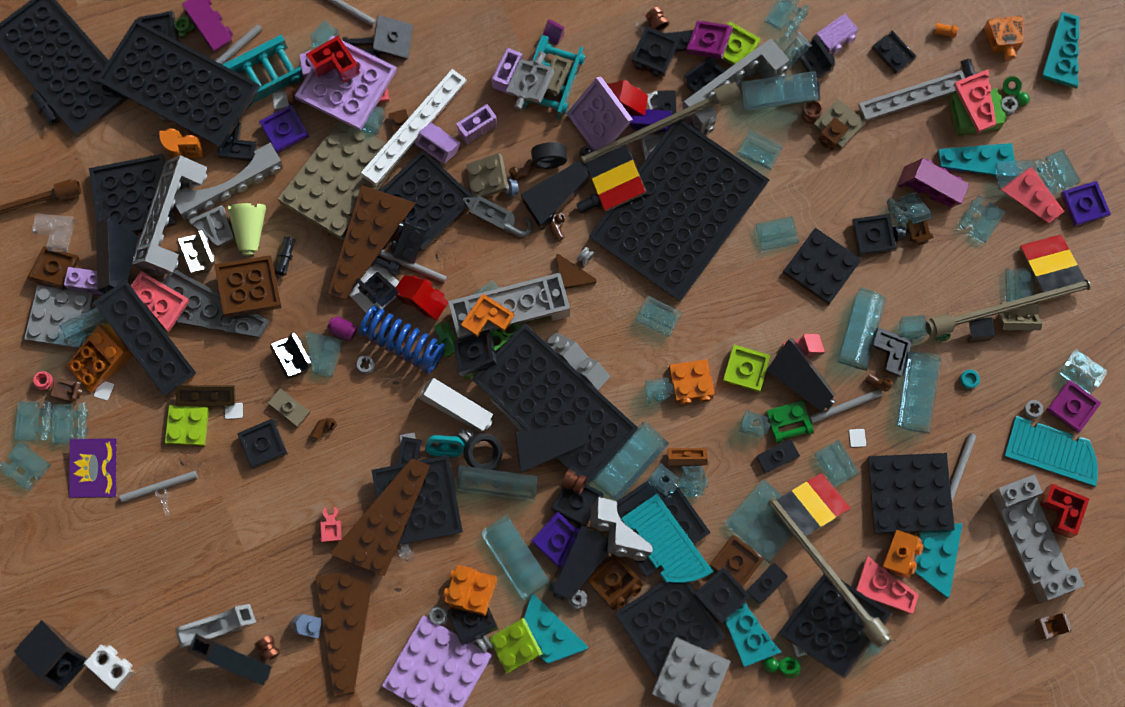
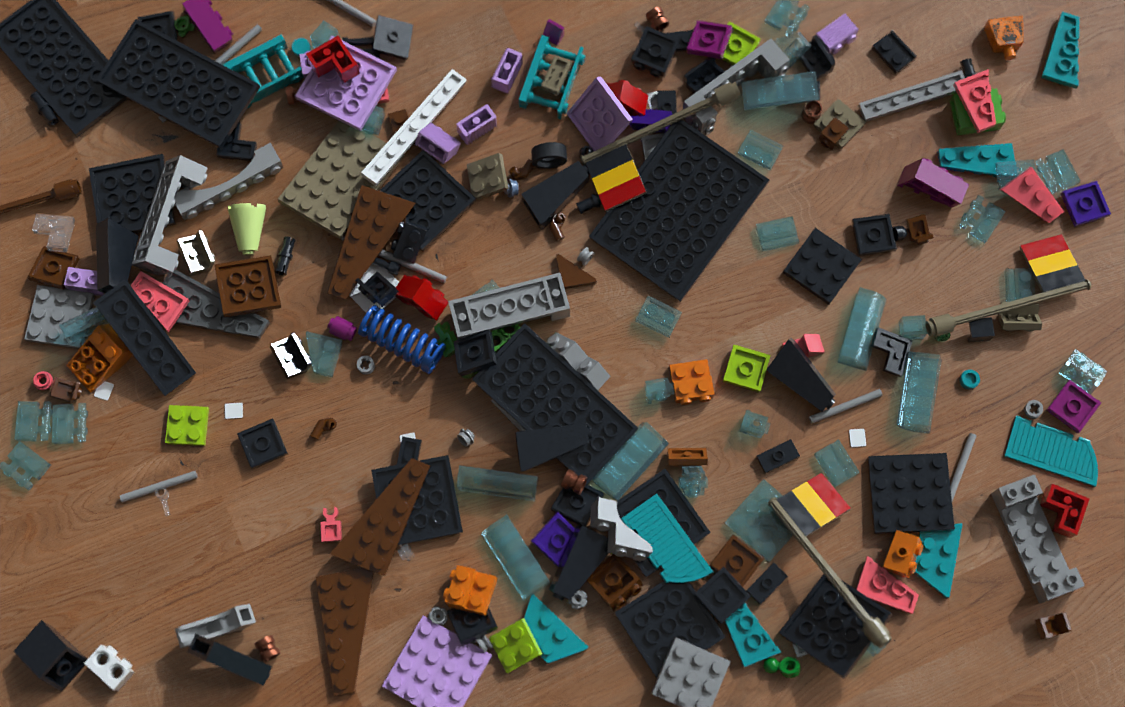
dark purple sticker [69,438,117,497] -> none
orange brick [159,129,205,159] -> none
dark brown plate [175,385,236,406] -> none
light grey wing [189,205,235,248] -> none
dark purple plate [259,104,309,153] -> none
dark tan plate [268,388,310,427] -> none
white sticker [273,91,289,109] -> none
sand blue plate [290,614,322,638] -> none
white slope [418,378,493,432] -> none
teal plate [426,435,465,457] -> none
orange plate [461,293,515,337] -> none
dark grey plate [463,195,533,238] -> none
black tyre [463,434,503,471] -> none
light grey plate [506,51,555,110] -> none
clear light blue brick [648,463,680,496] -> none
green plate [766,400,814,444] -> none
reddish brown arm [865,373,893,392] -> none
clear light blue plate [886,192,931,225] -> none
orange pin [934,23,958,39] -> none
light grey bush [1001,96,1018,115] -> none
green plate [1002,76,1030,107] -> none
none -> teal tile [292,38,311,57]

